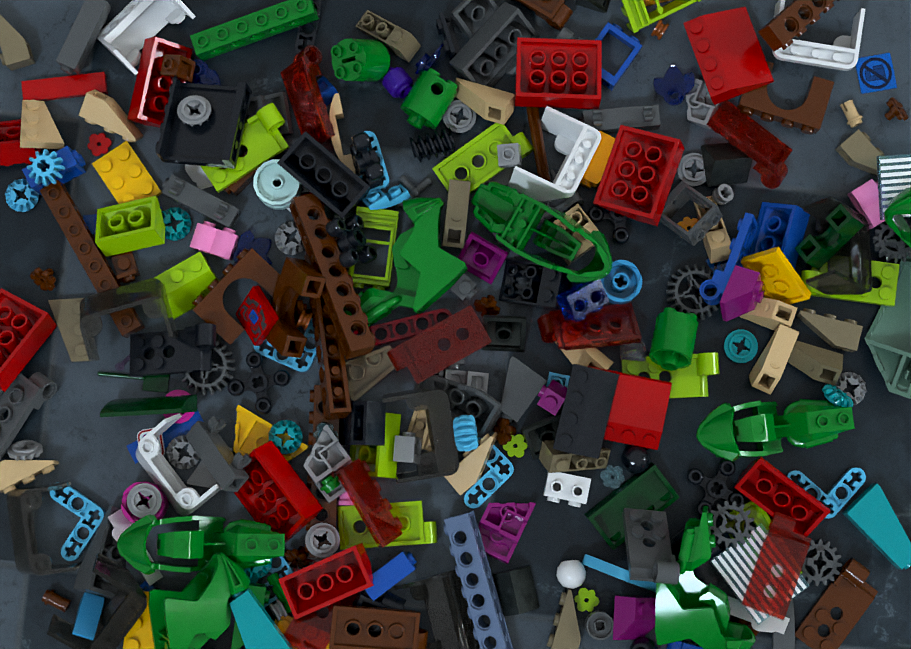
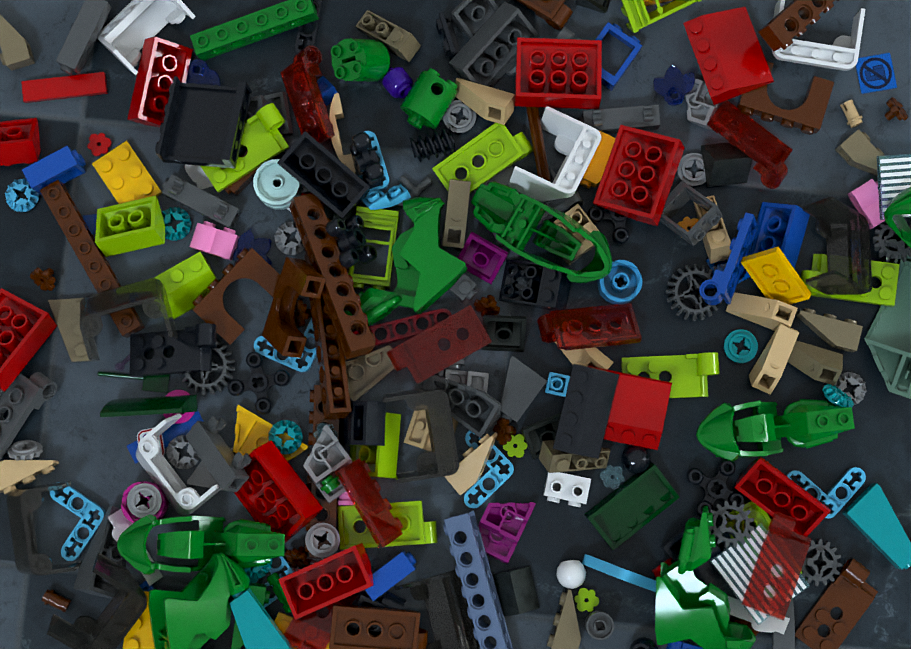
tan wing [20,100,64,149] -> none
medium azure gear [27,149,65,186] -> none
dark azure slope [72,592,105,640] -> none
tan slope [79,89,144,142] -> none
reddish brown bracket [111,251,140,284] -> none
reddish brown bracket [160,54,196,83] -> none
light grey gear [177,95,212,127] -> none
red tile [236,286,279,346] -> none
light grey bush [269,599,288,621] -> none
dark orange bush [296,309,313,331] -> none
light grey brick [393,432,422,464] -> none
clear blue plate [415,44,443,75] -> none
medium azure gear [453,415,479,452] -> none
light grey brick [497,143,522,169] -> none
magenta brick [537,380,568,416] -> none
clear blue brick [556,279,609,322] -> none
magenta slope [613,596,656,640] -> none
clear slope [620,337,646,361] -> none
dark grey hinge [622,508,680,585] -> none
green cylinder [649,307,698,371] -> none
dark orange bush [651,19,669,41] -> none
light grey bush [712,184,734,205] -> none
magenta slope [720,265,764,321] -> none
dark green arch [795,203,865,270] -> none

